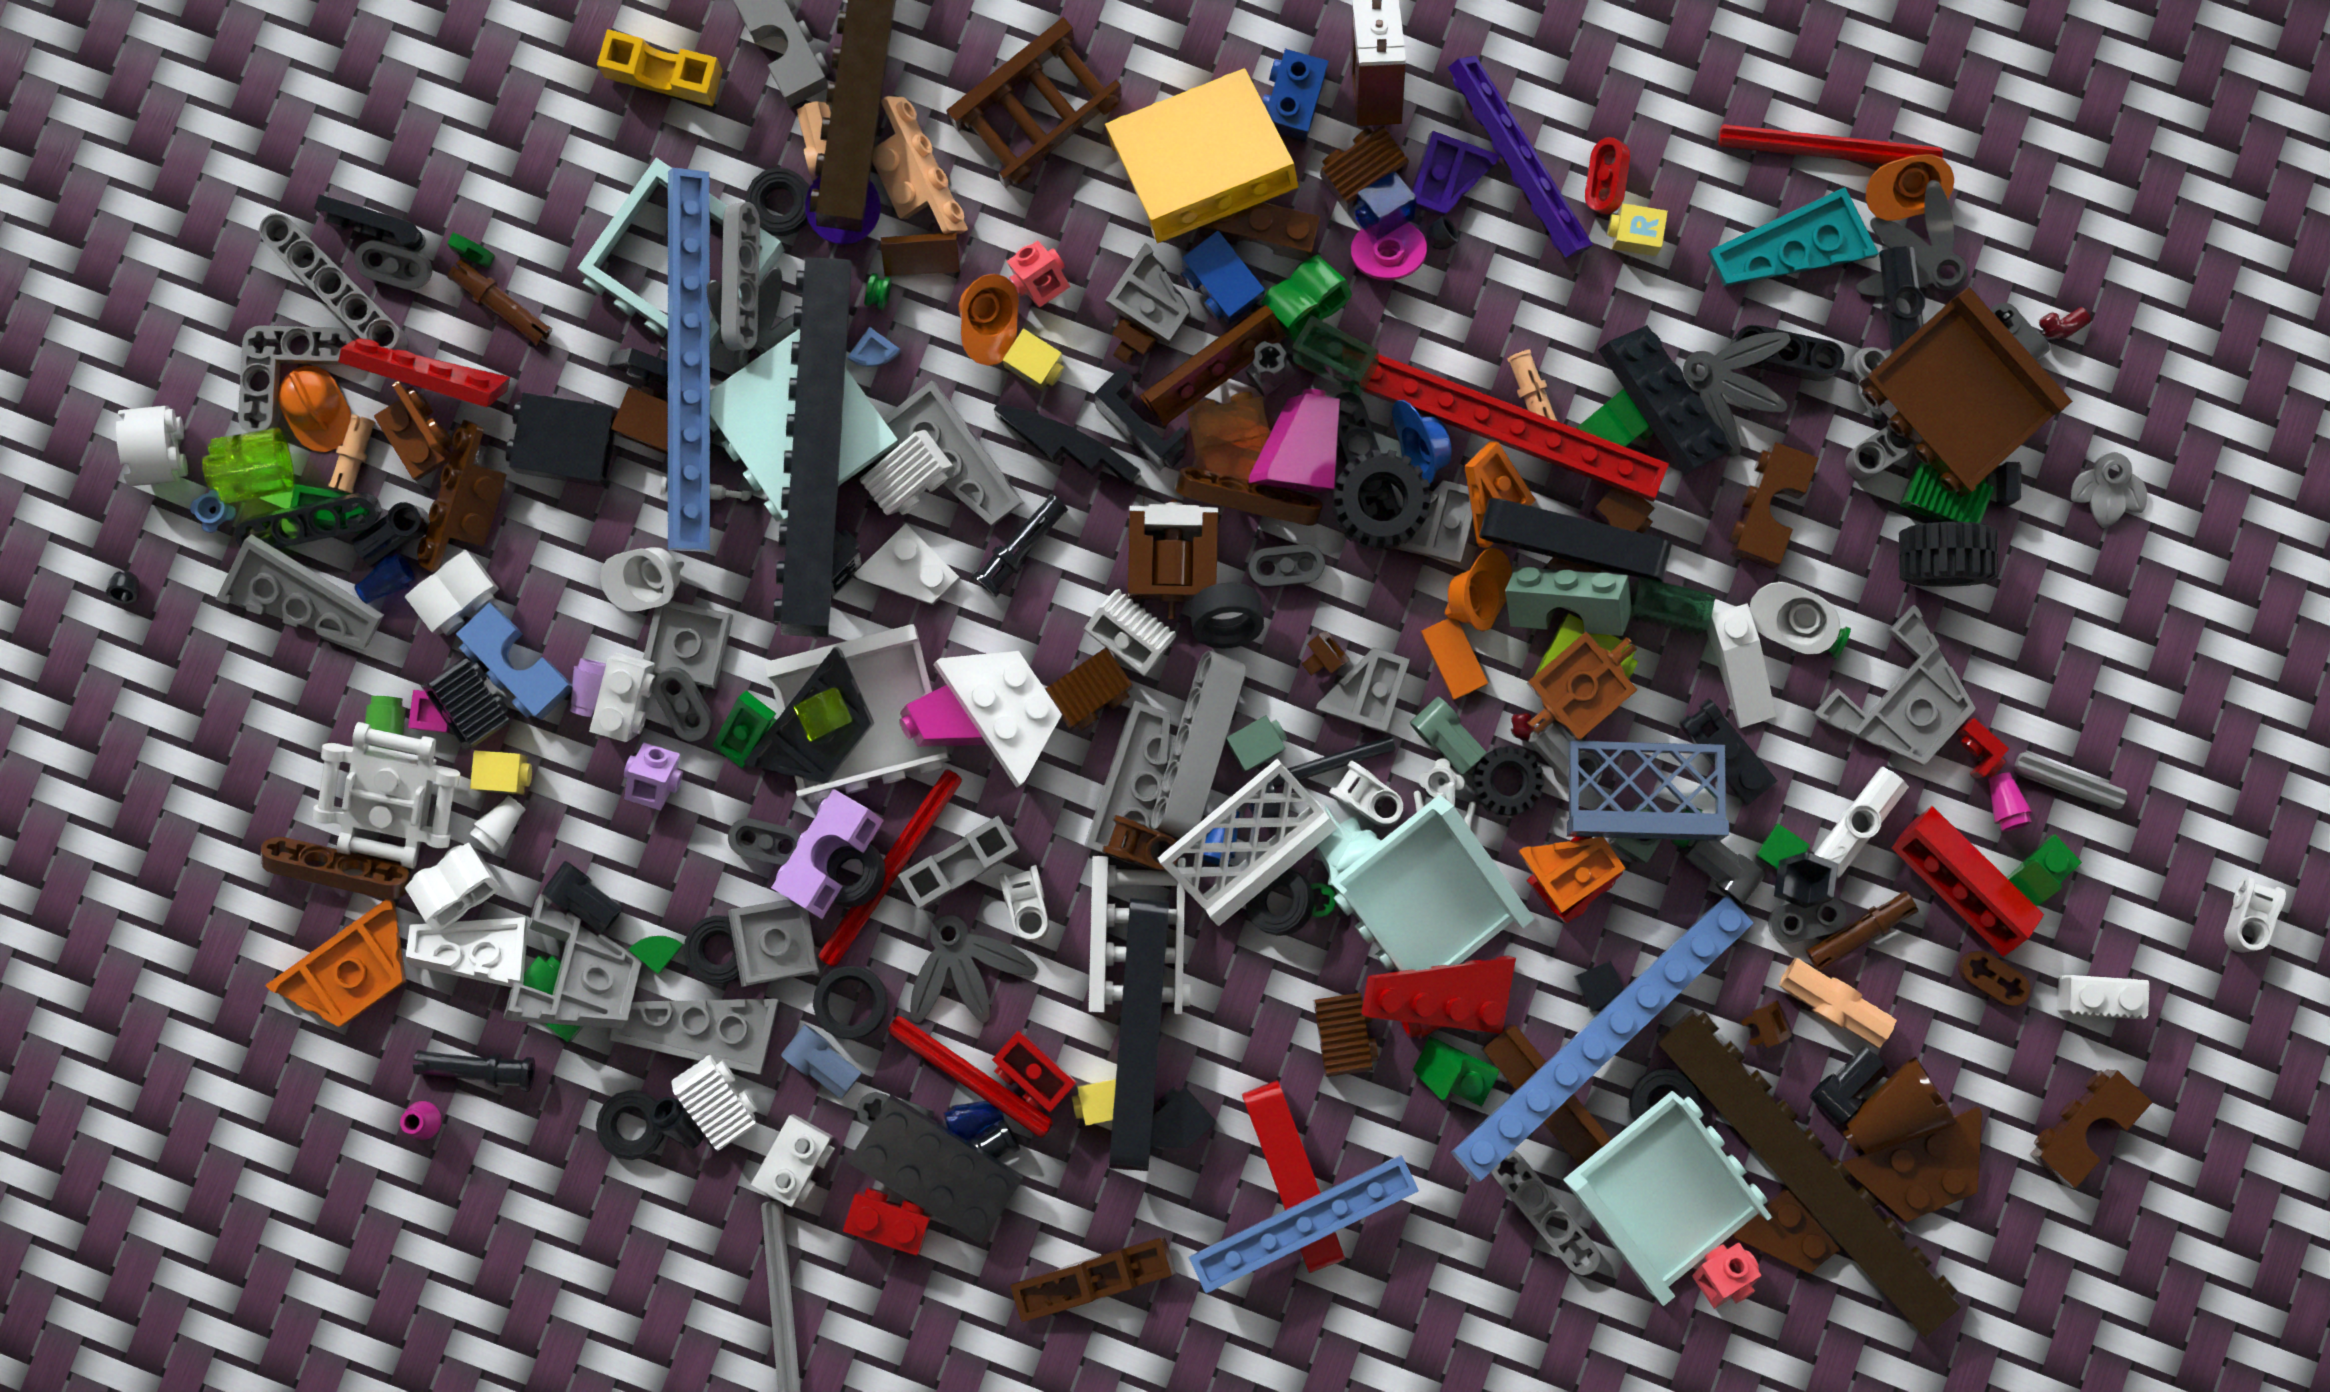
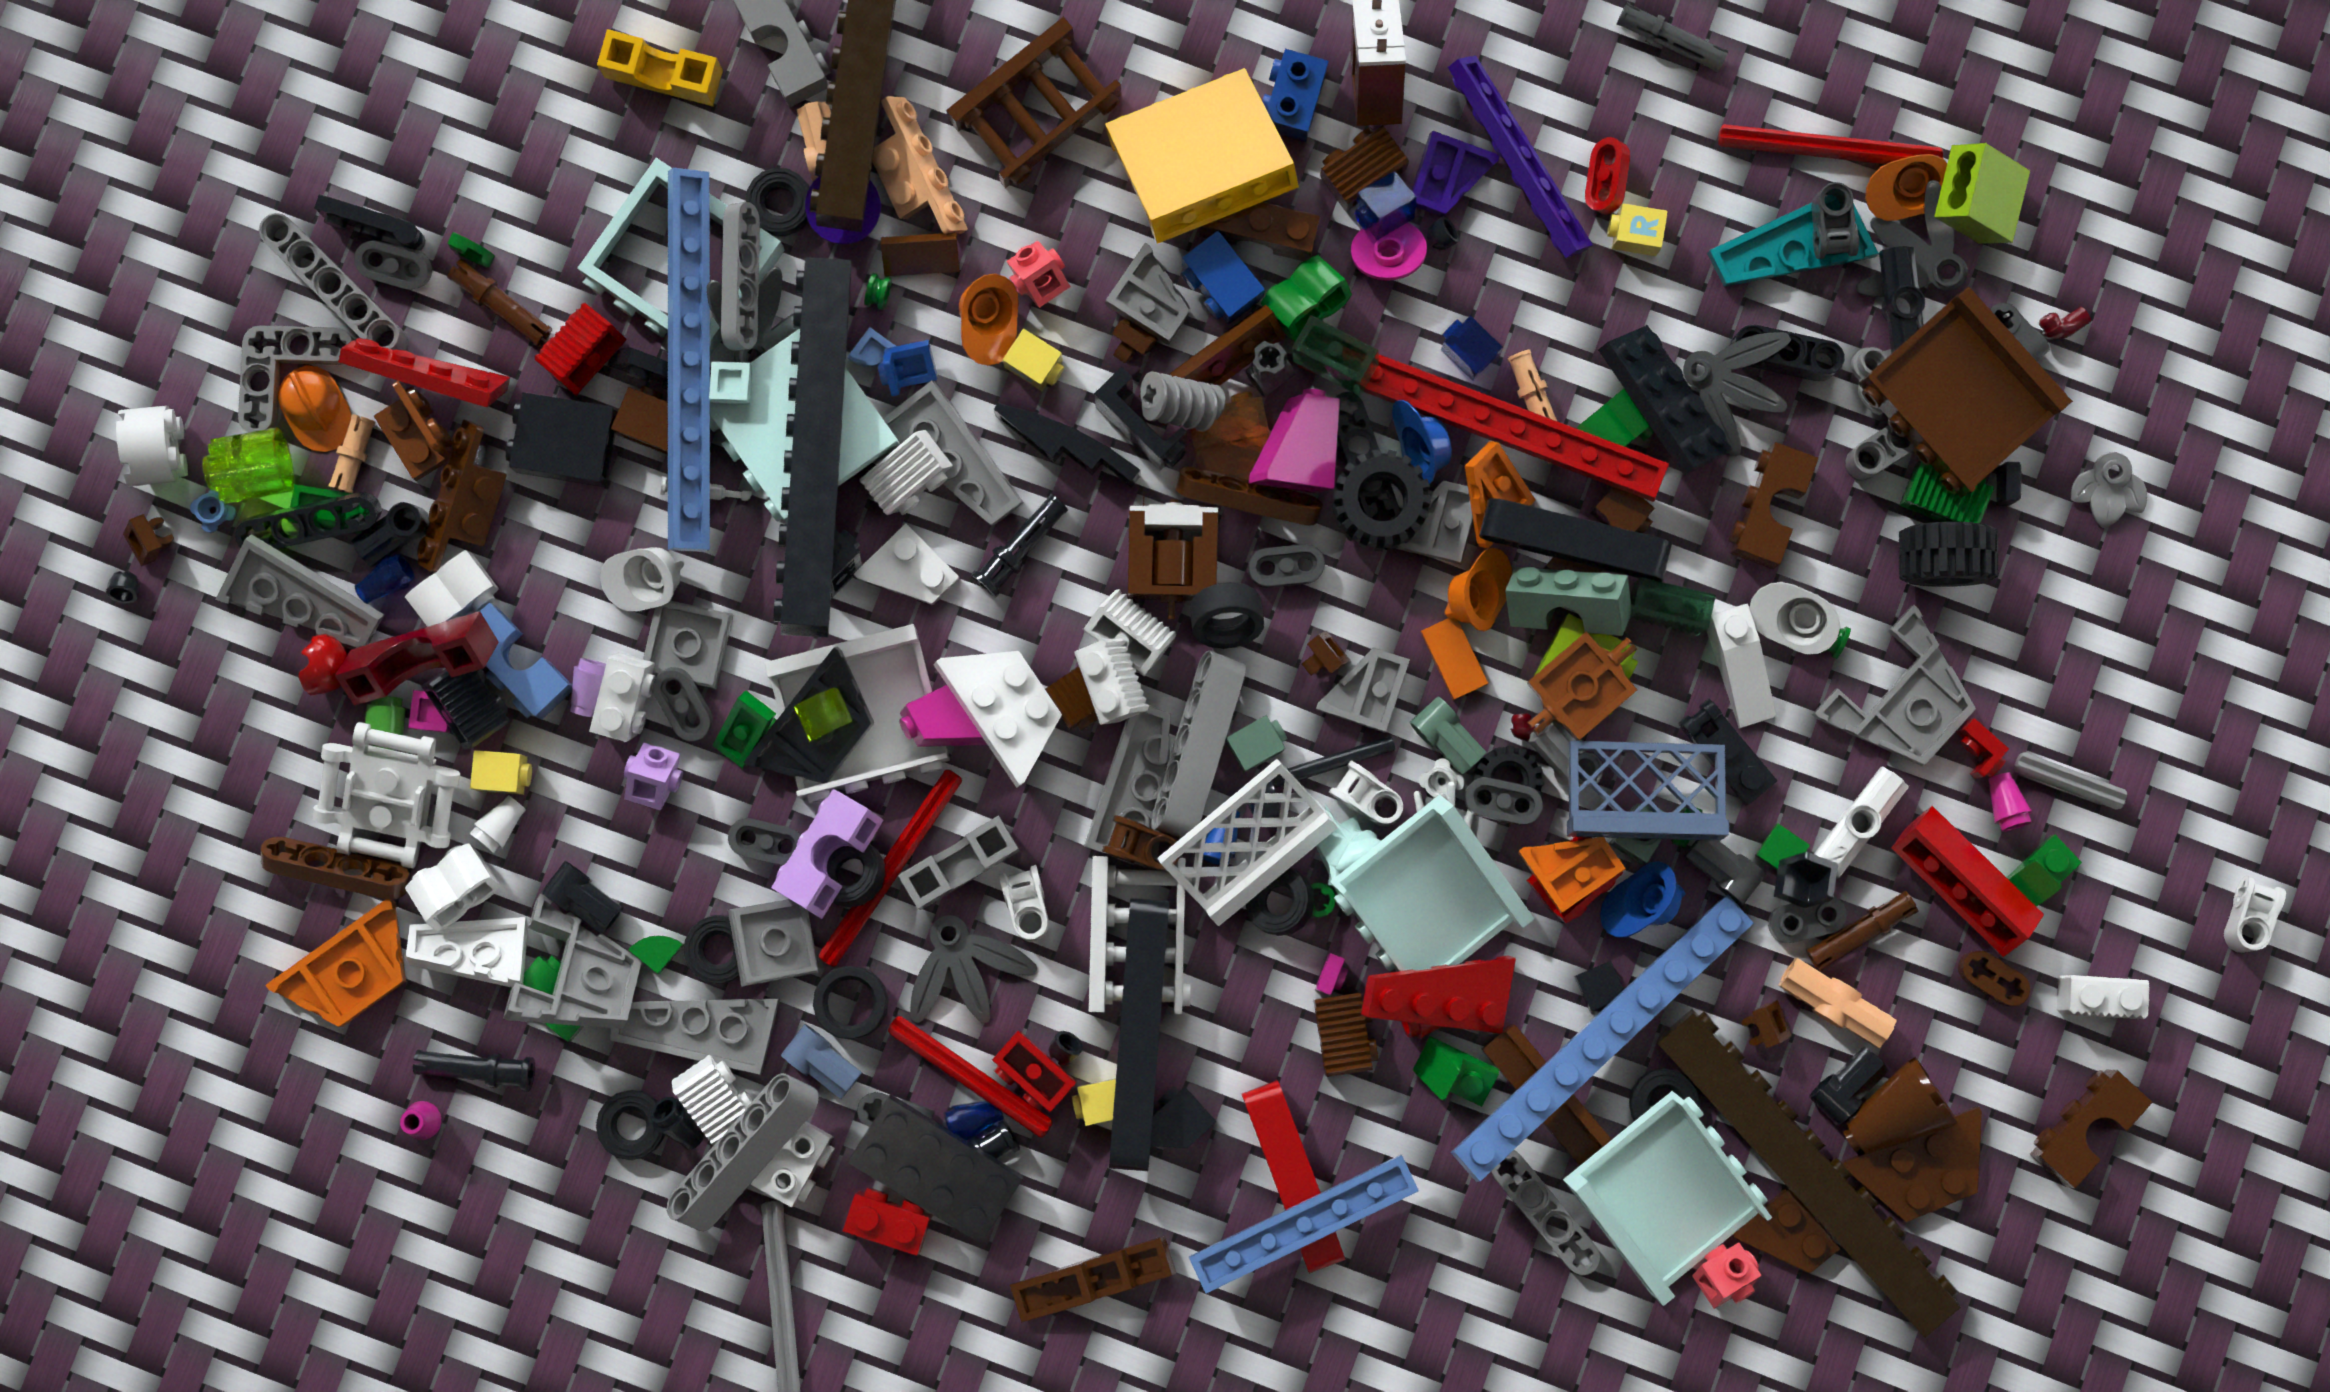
none -> reddish brown tile [123,514,174,566]
none -> red hair [299,634,347,696]
none -> dark red arch [335,611,499,706]
none -> red brick [535,303,627,396]
none -> light grey beam [667,1073,819,1232]
none -> light aqua plate [709,362,752,404]
none -> blue bracket [878,340,938,396]
none -> black hinge [1048,1031,1083,1065]
none -> white brick [1074,638,1149,725]
none -> light grey piece [1140,371,1226,432]
none -> dark pink plate [1315,953,1348,995]
none -> clear blue brick [1441,315,1503,381]
none -> dark grey plate [1464,777,1543,825]
none -> blue piece [1600,861,1686,938]
none -> dark grey pin [1616,2,1729,73]
none -> dark grey piece [1811,182,1859,259]
none -> lime piece [1934,143,2030,244]

